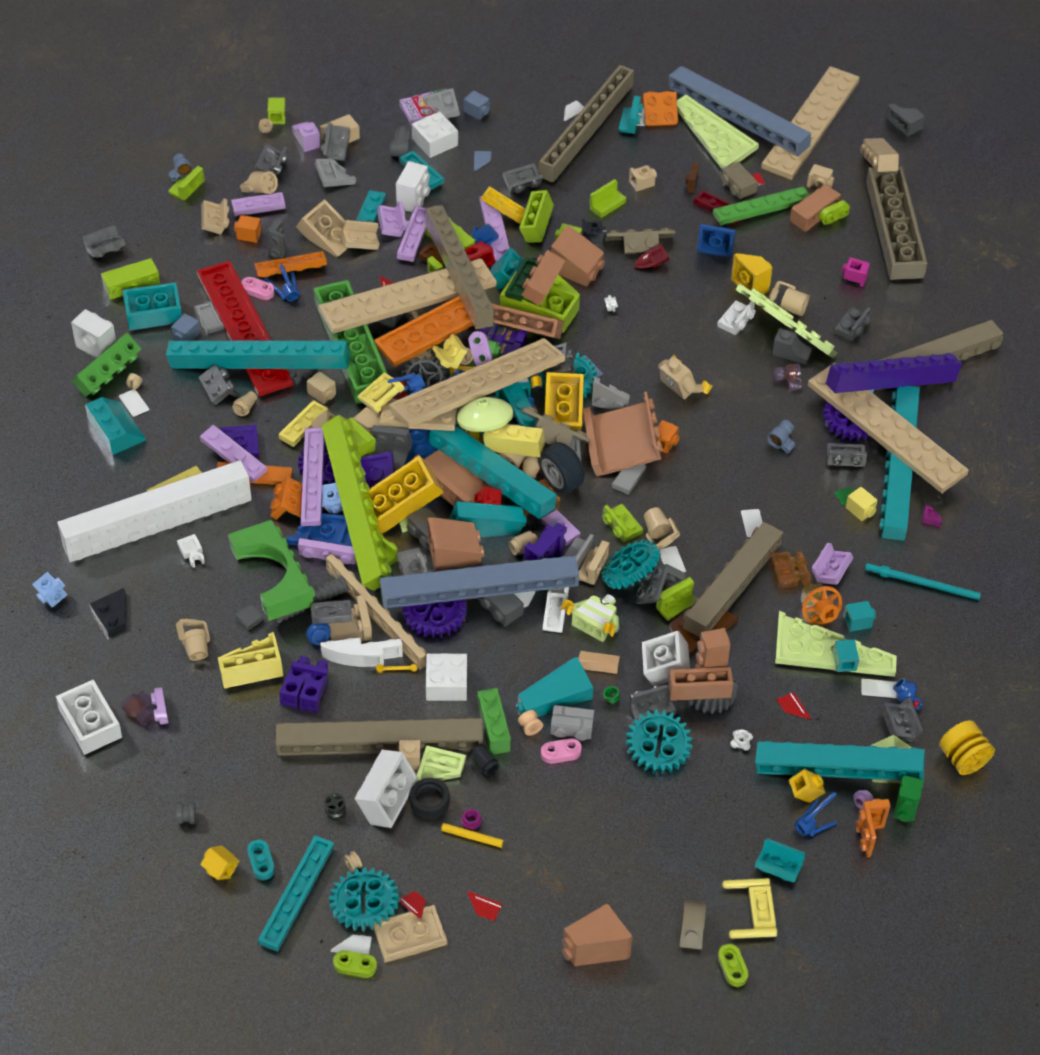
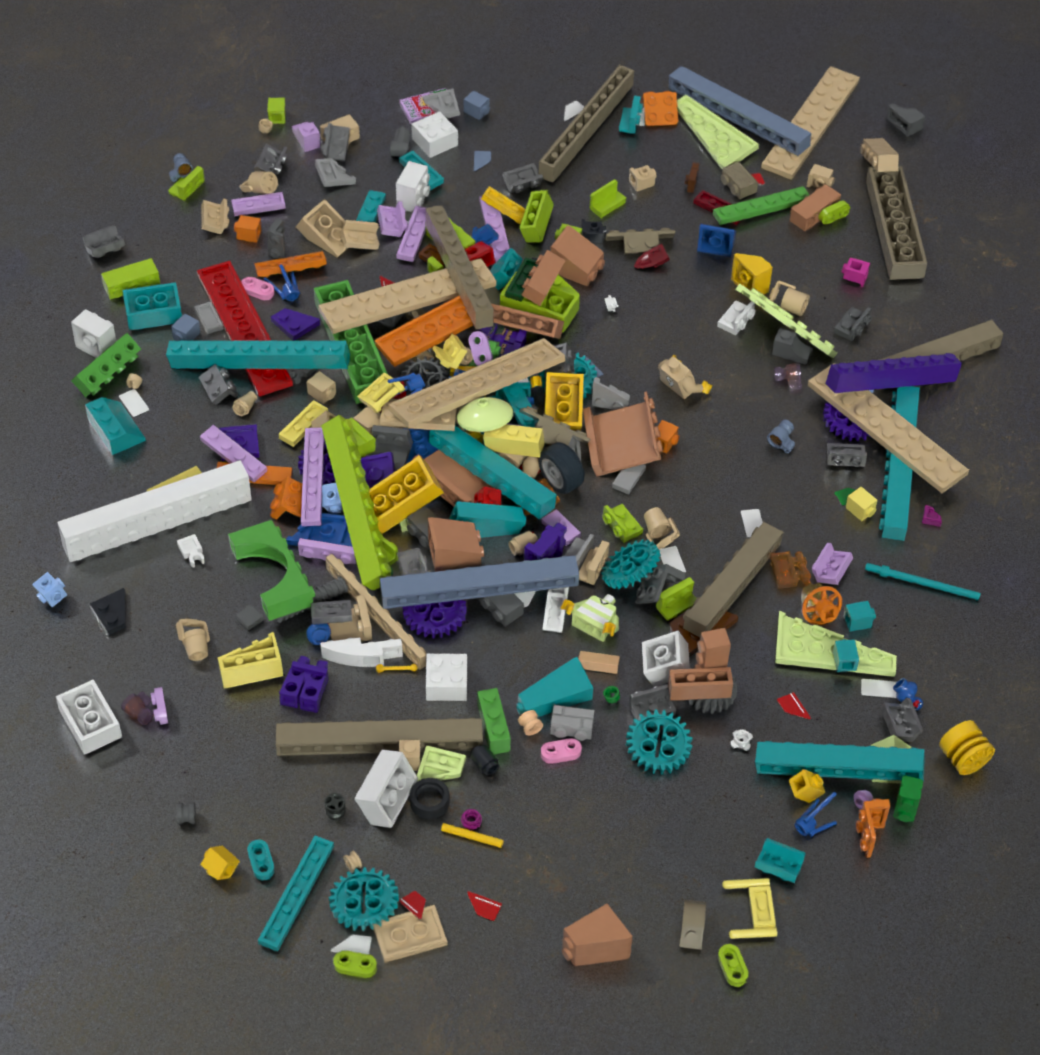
none -> dark purple wing [271,308,320,341]

